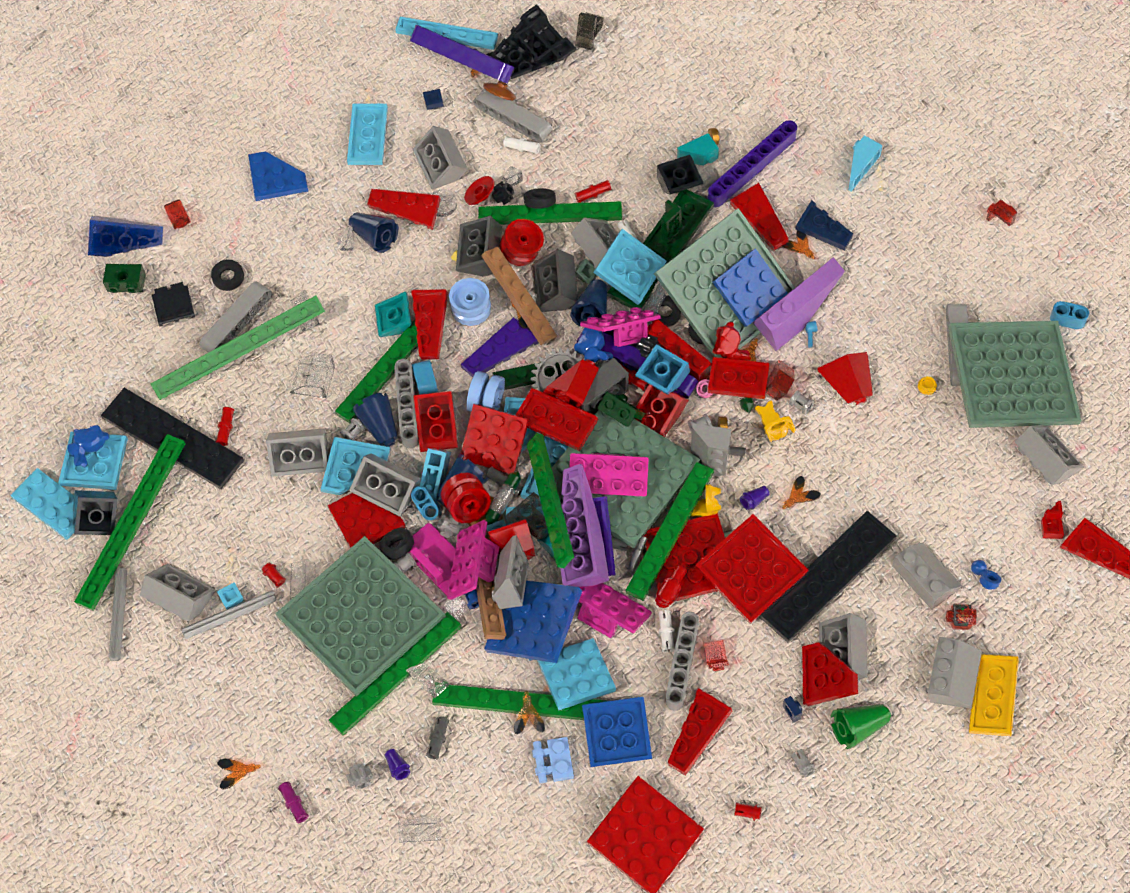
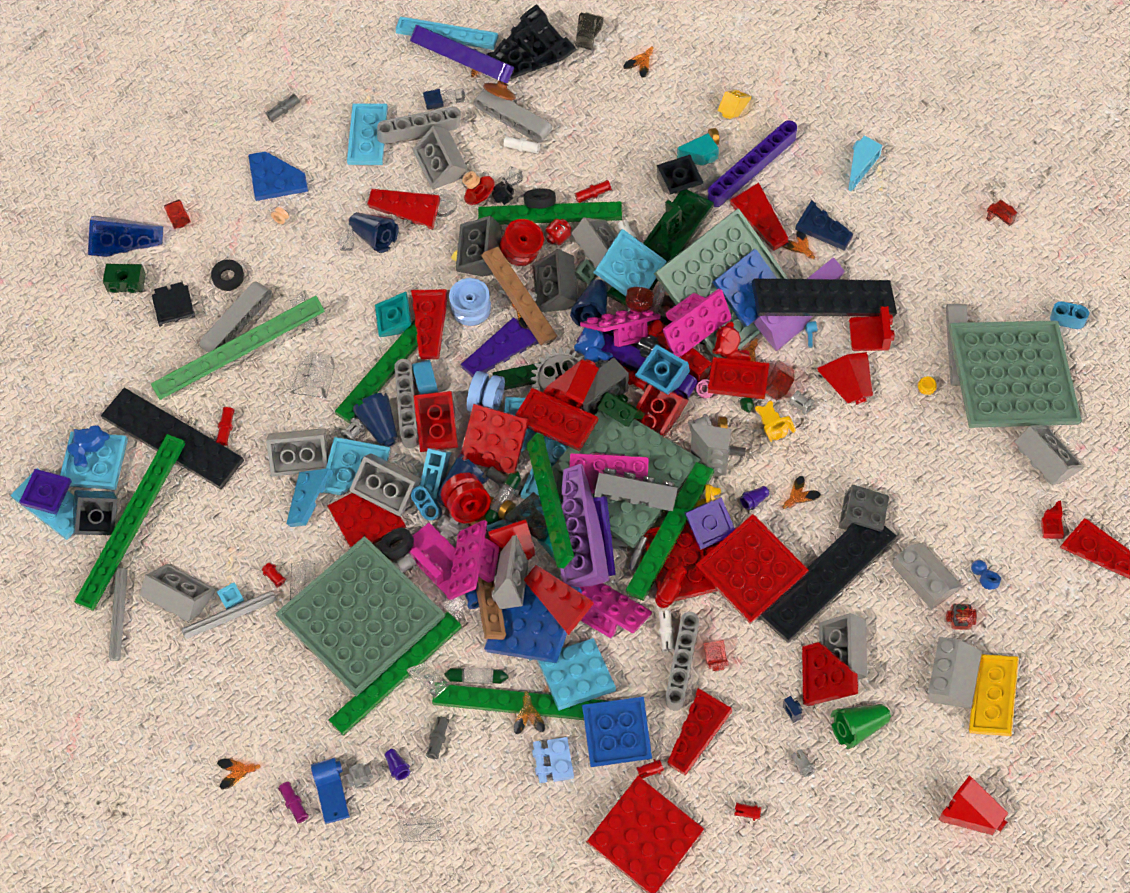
none -> dark purple plate [19,469,72,515]
none -> dark grey pin [265,93,300,122]
none -> light nougat bush [271,207,289,224]
none -> dark azure wing [286,468,333,527]
none -> blue door [311,757,350,825]
none -> light grey beam [377,107,461,144]
none -> clear slope [440,88,465,103]
none -> piece [444,667,509,684]
none -> light nougat bush [462,171,480,189]
none -> pearl gold tile [498,500,516,520]
none -> red wing [524,565,594,635]
none -> red head [545,219,572,246]
none -> wedge [594,467,678,511]
none -> clear orange piece [623,46,654,78]
none -> clear red hair [625,287,654,312]
none -> red pin [636,759,664,779]
none -> dark pink bracket [663,289,732,357]
none -> dark purple plate [684,497,735,549]
none -> yellow slope [717,89,752,119]
none -> black plate [751,278,897,317]
none -> dark grey bracket [838,484,889,532]
none -> red bracket [849,306,894,351]
none -> slope [939,775,1008,835]

